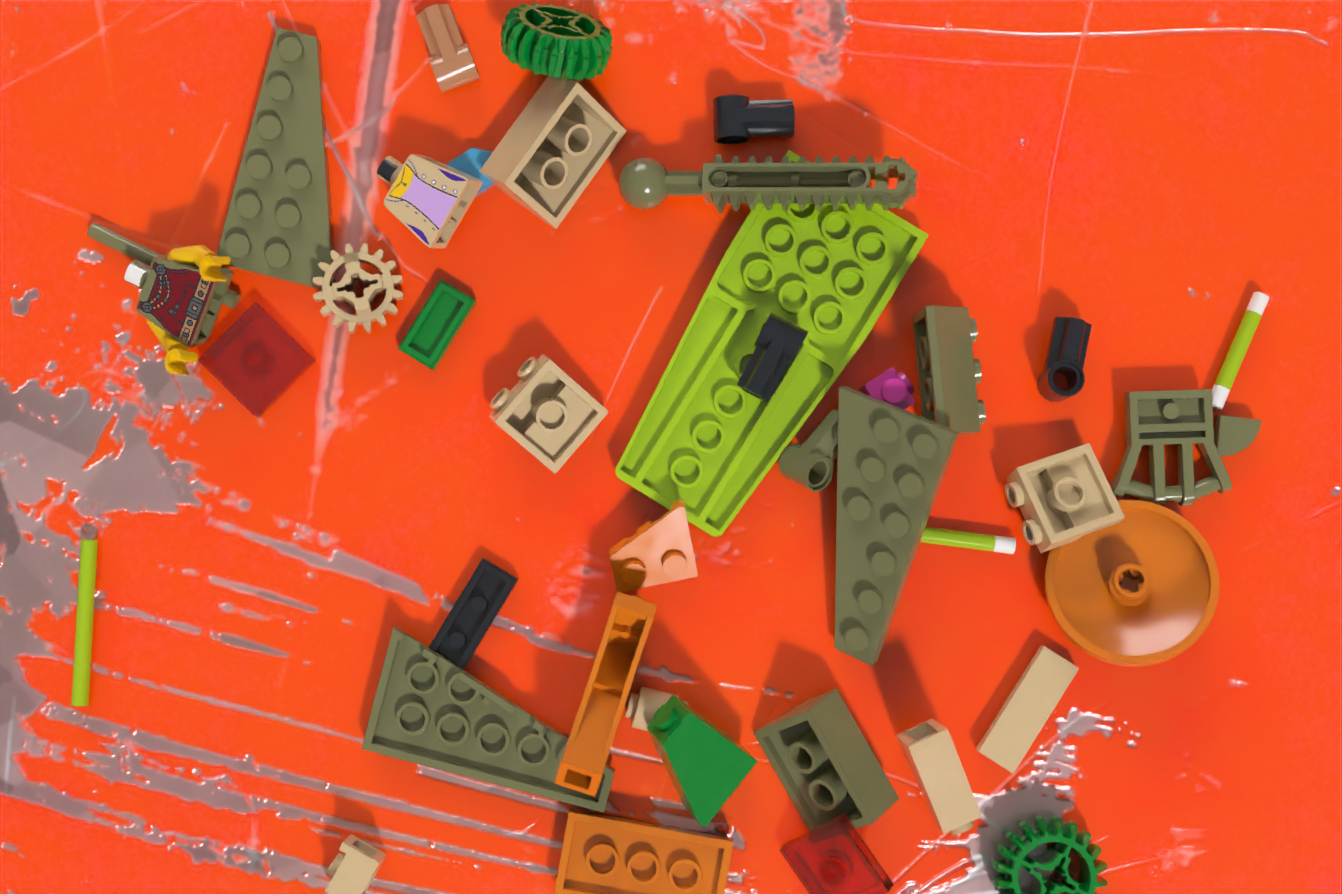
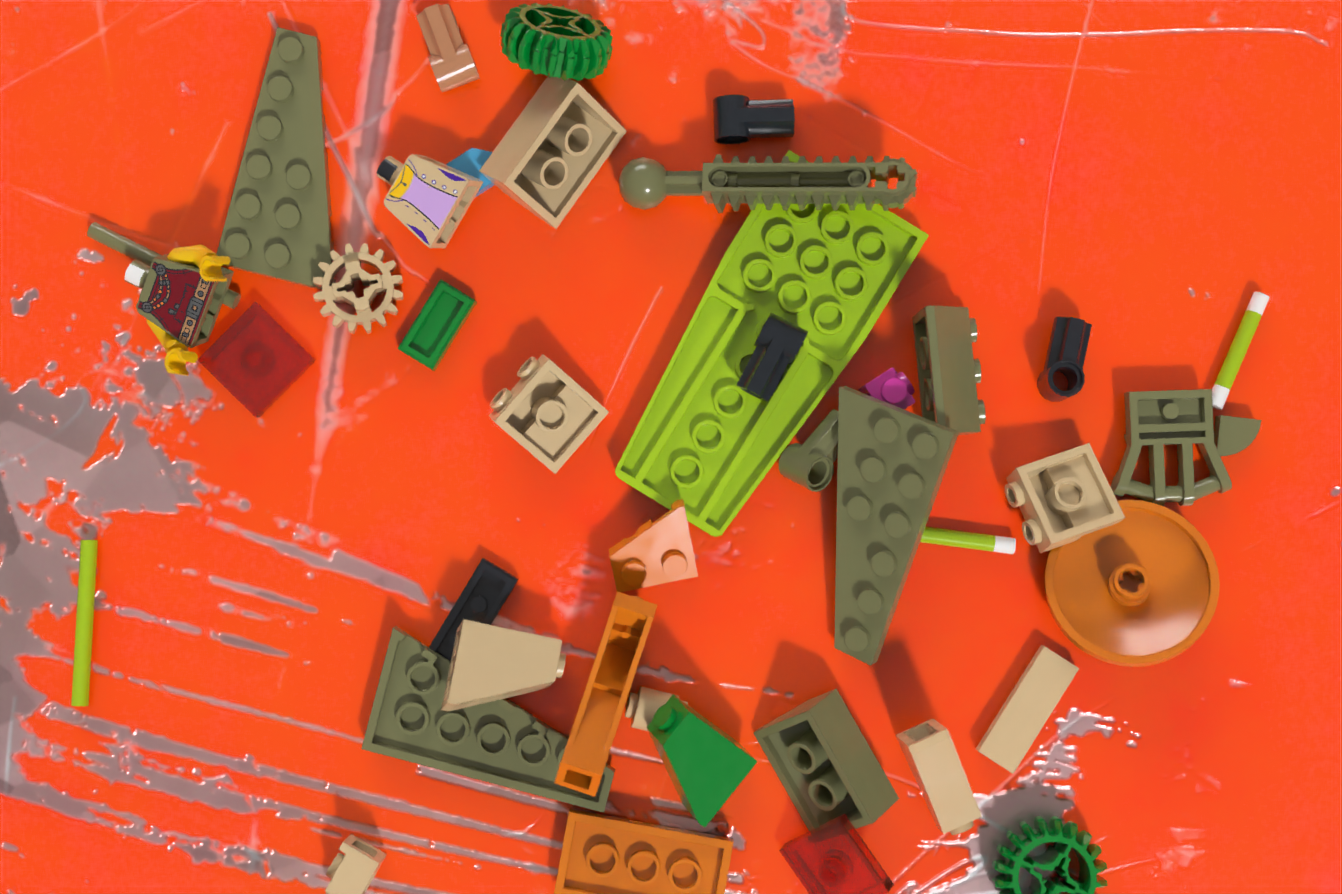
none -> tan slope [441,619,566,711]

